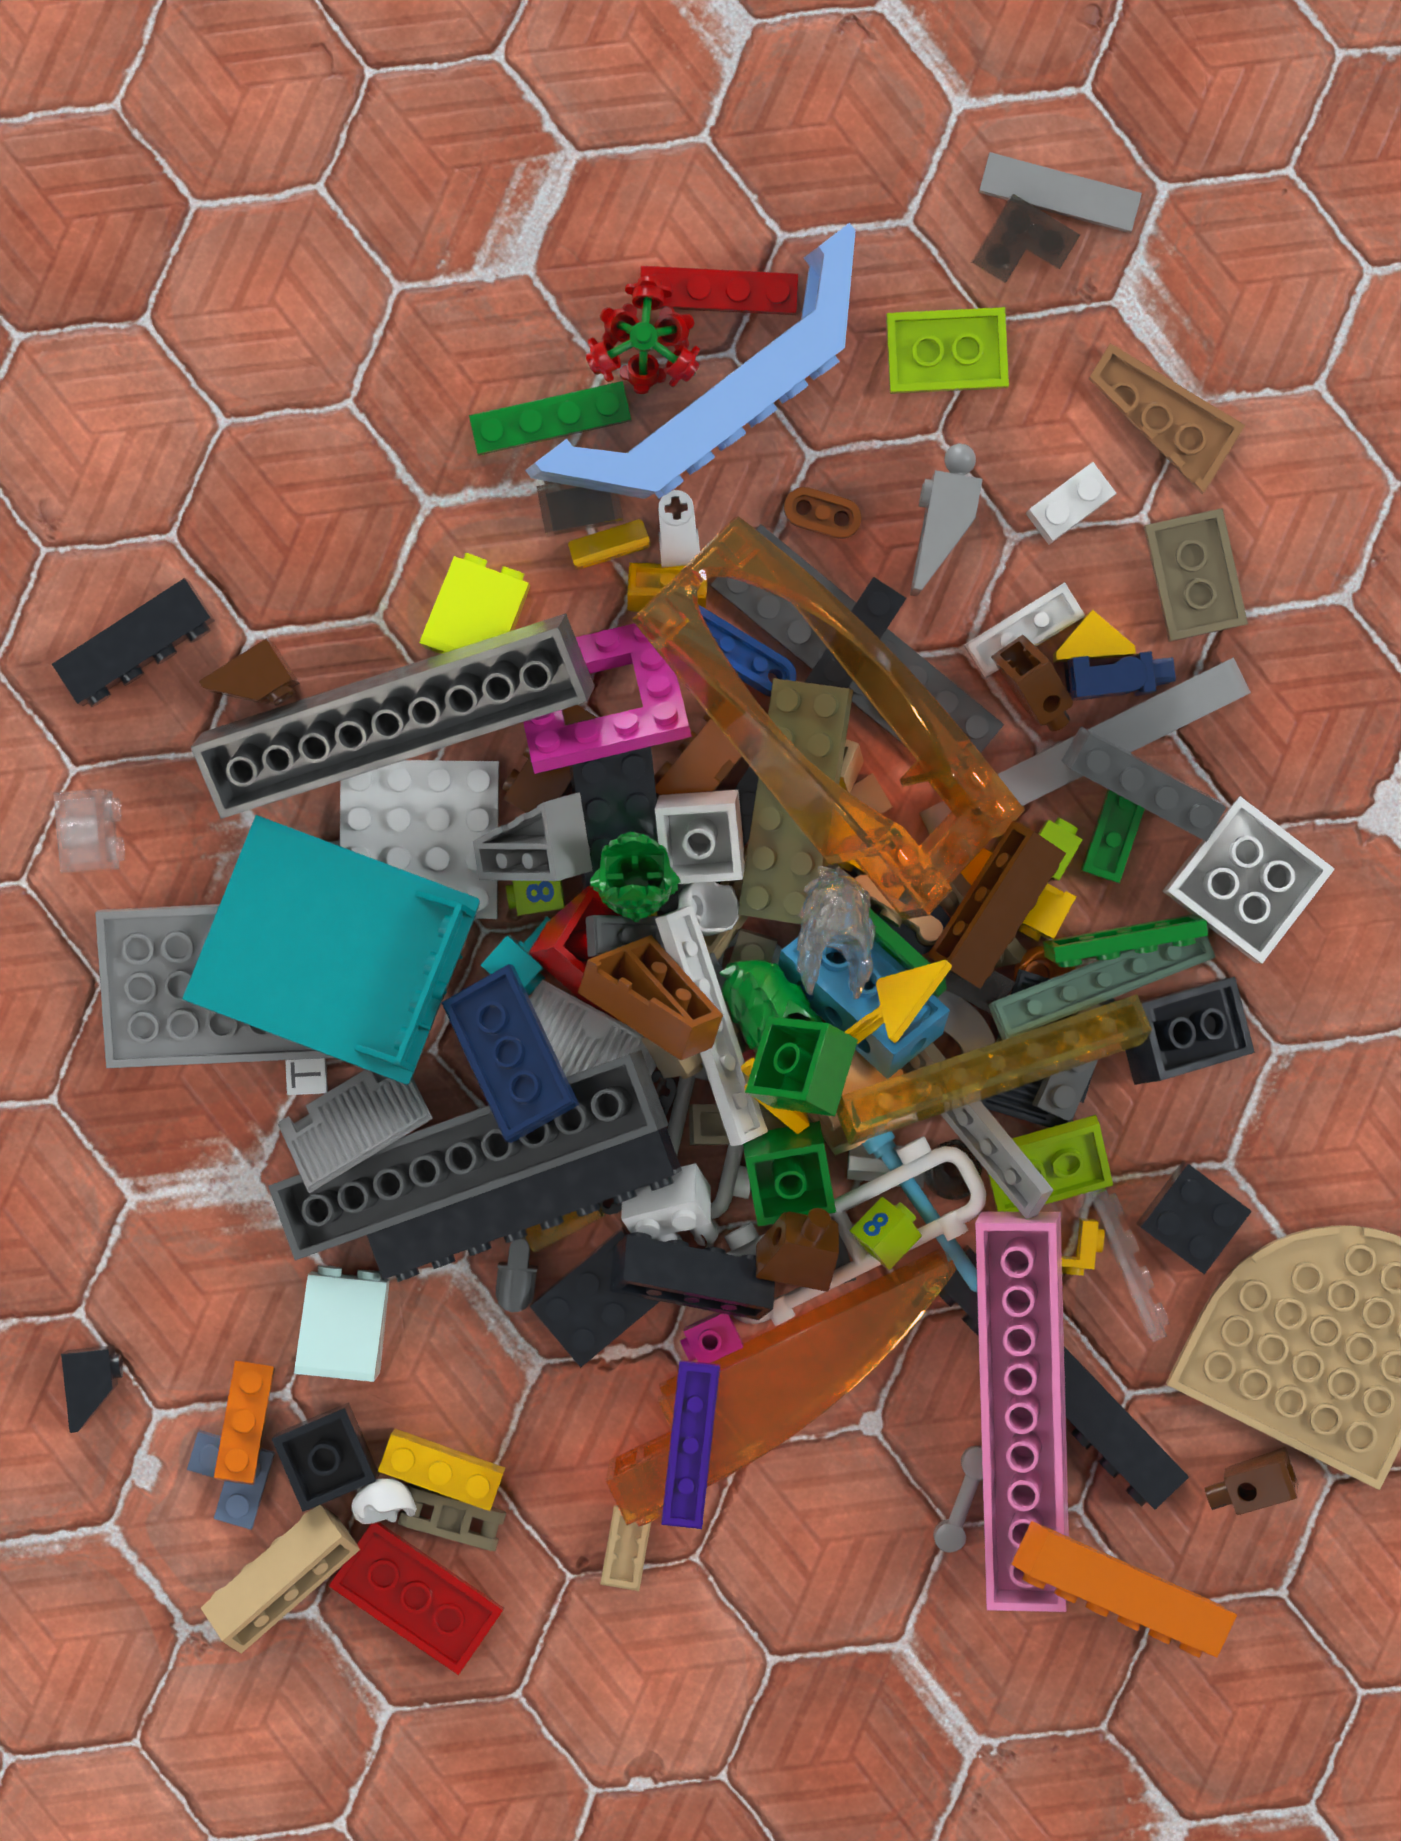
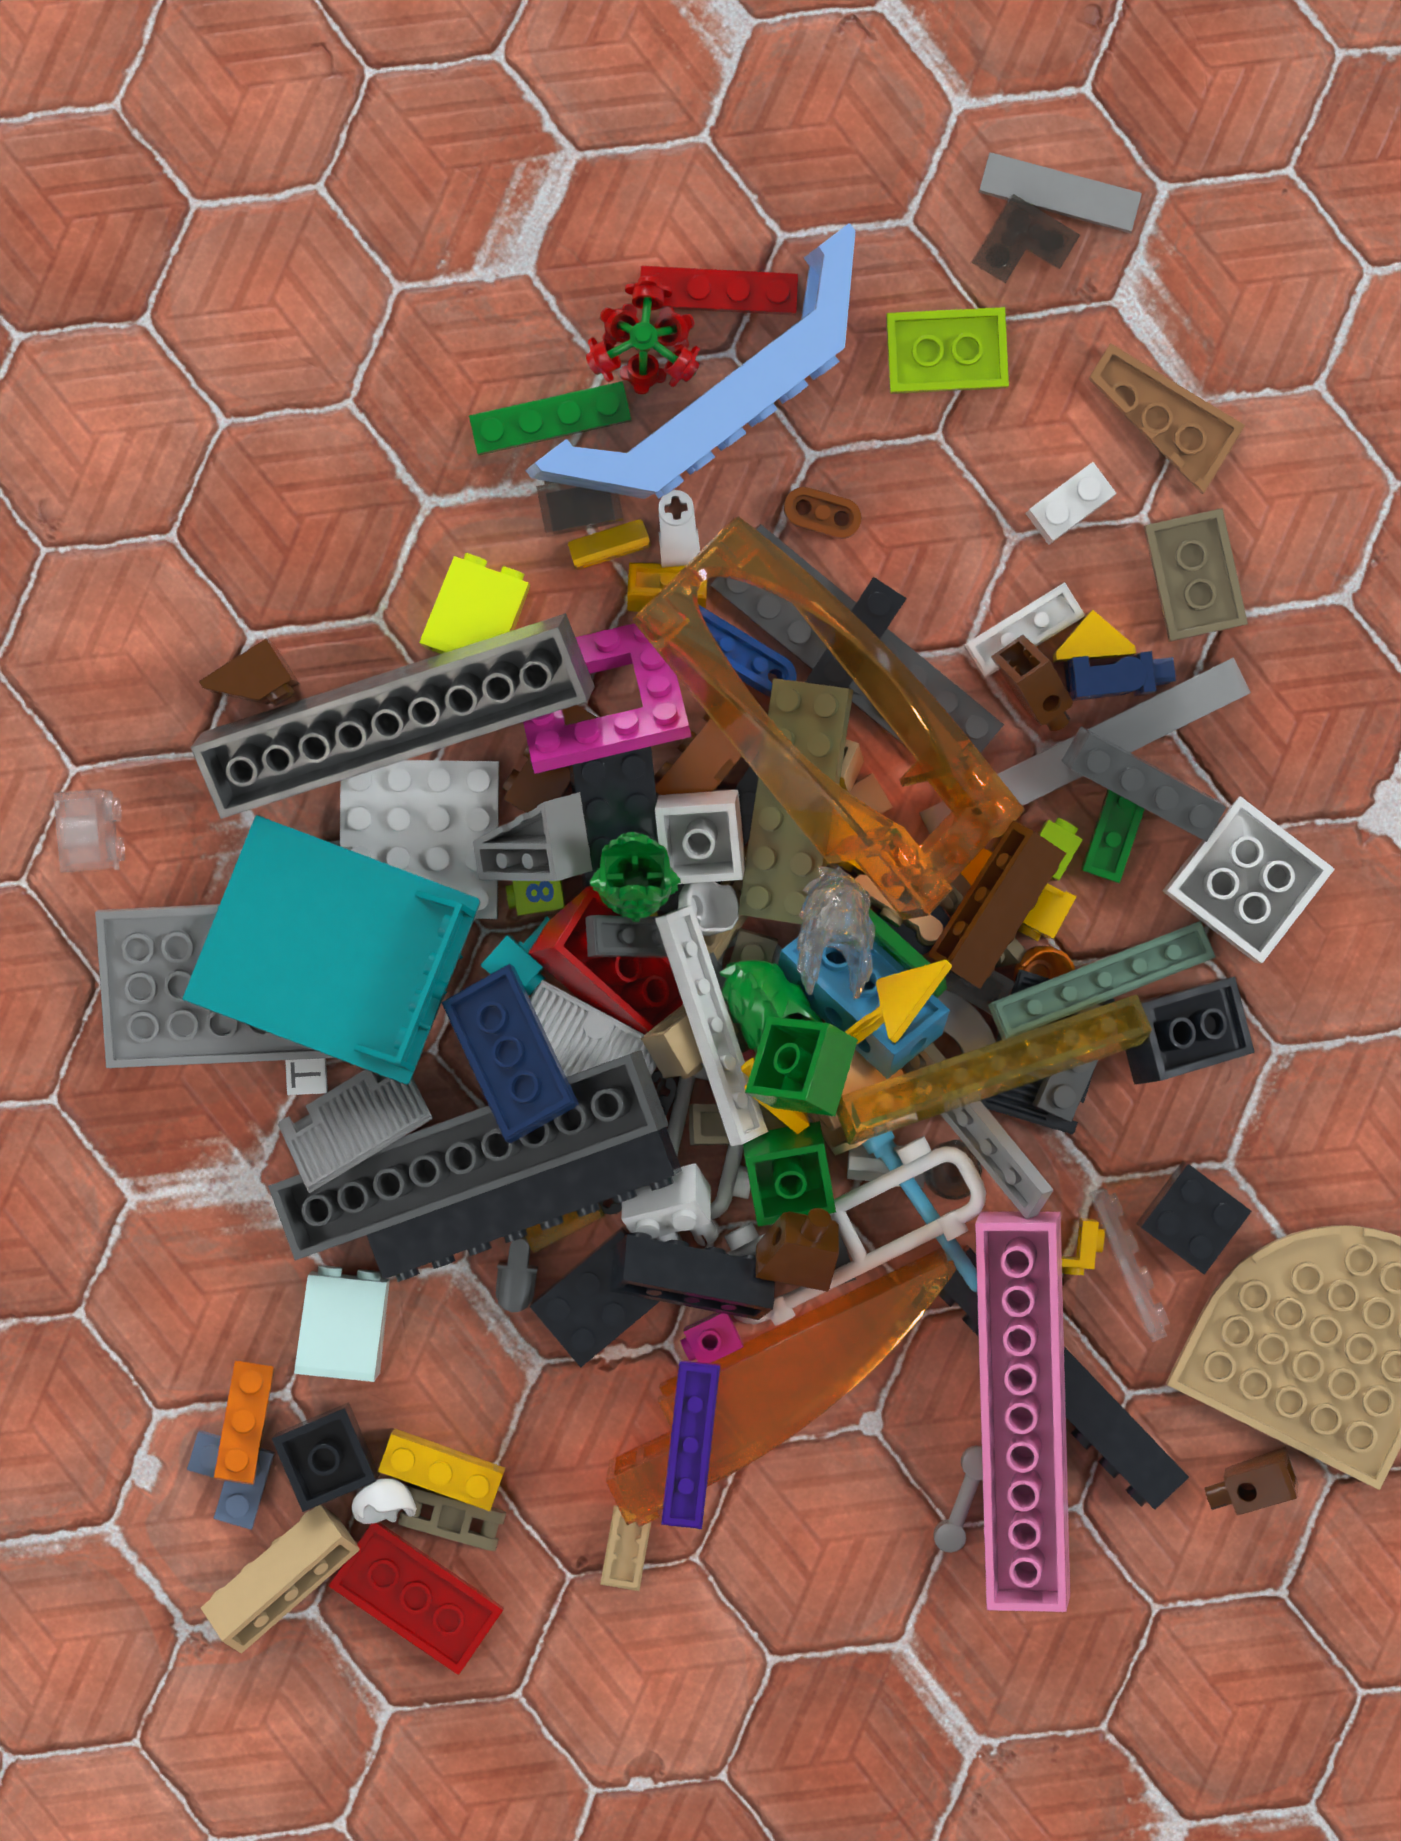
black brick [52,578,215,707] -> none
black slope [61,1345,123,1433] -> none
dark orange wedge [578,935,723,1061] -> none
lime brick [849,1197,922,1270] -> none
light grey slope [910,443,983,596] -> none
lime plate [987,1115,1113,1212] -> none
orange brick [1011,1521,1237,1658] -> none
green plate [1043,914,1208,967] -> none

